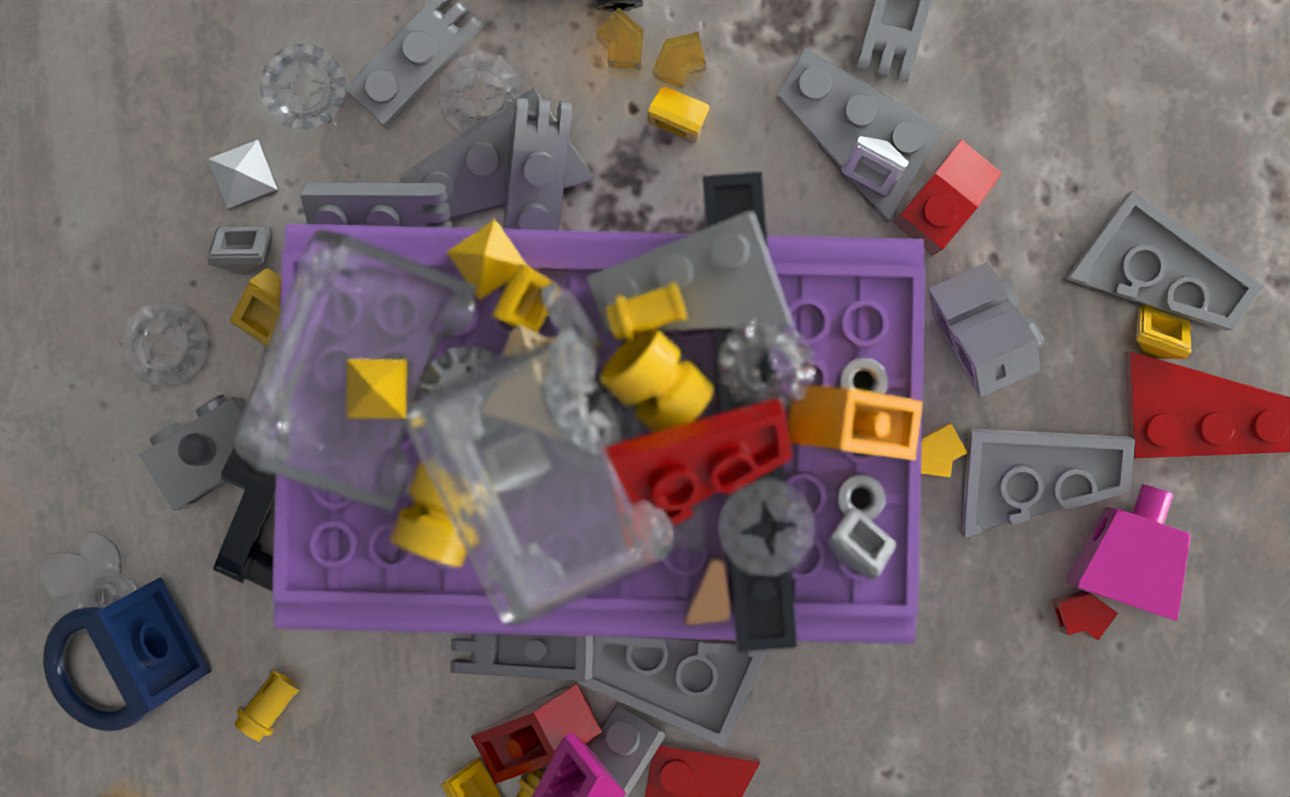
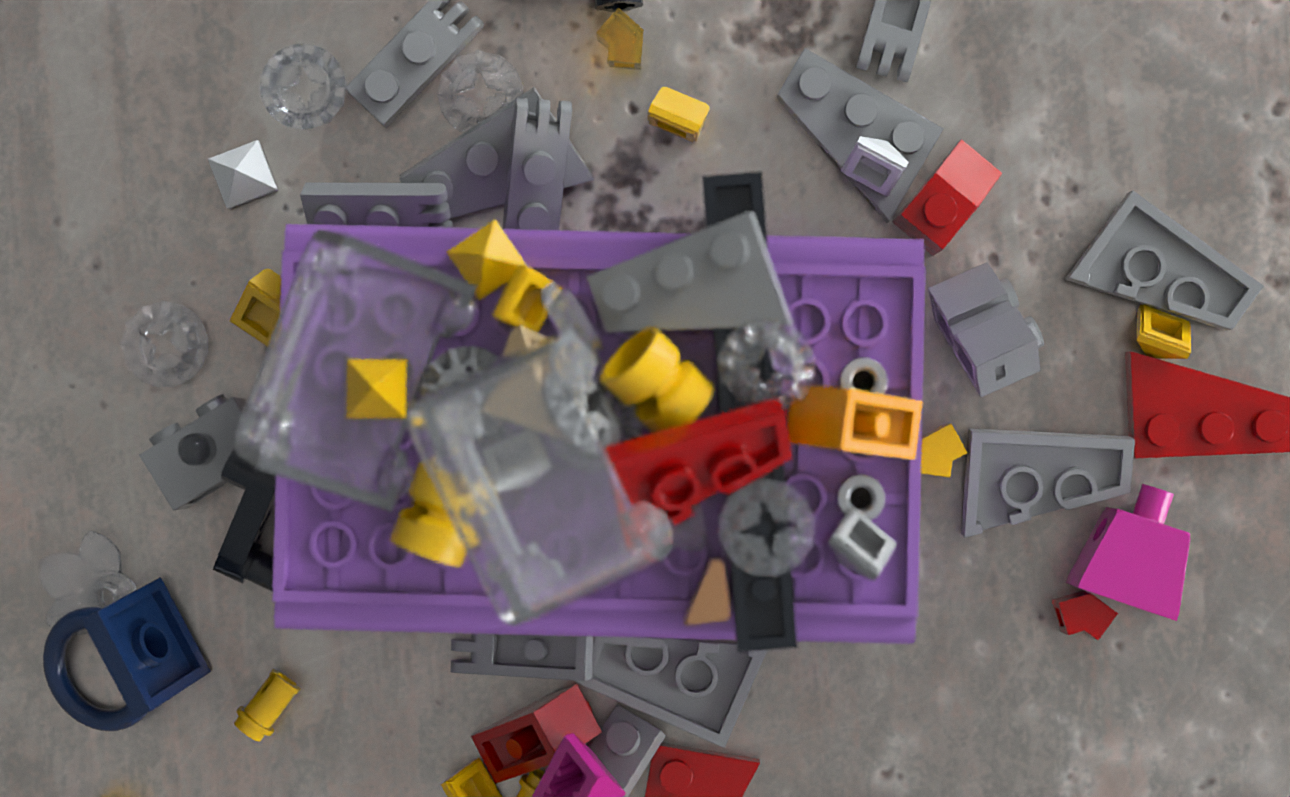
light grey slope [207,226,271,276] -> none
yellow pin [606,282,688,342] -> none
clear yellow piece [652,32,706,90] -> none

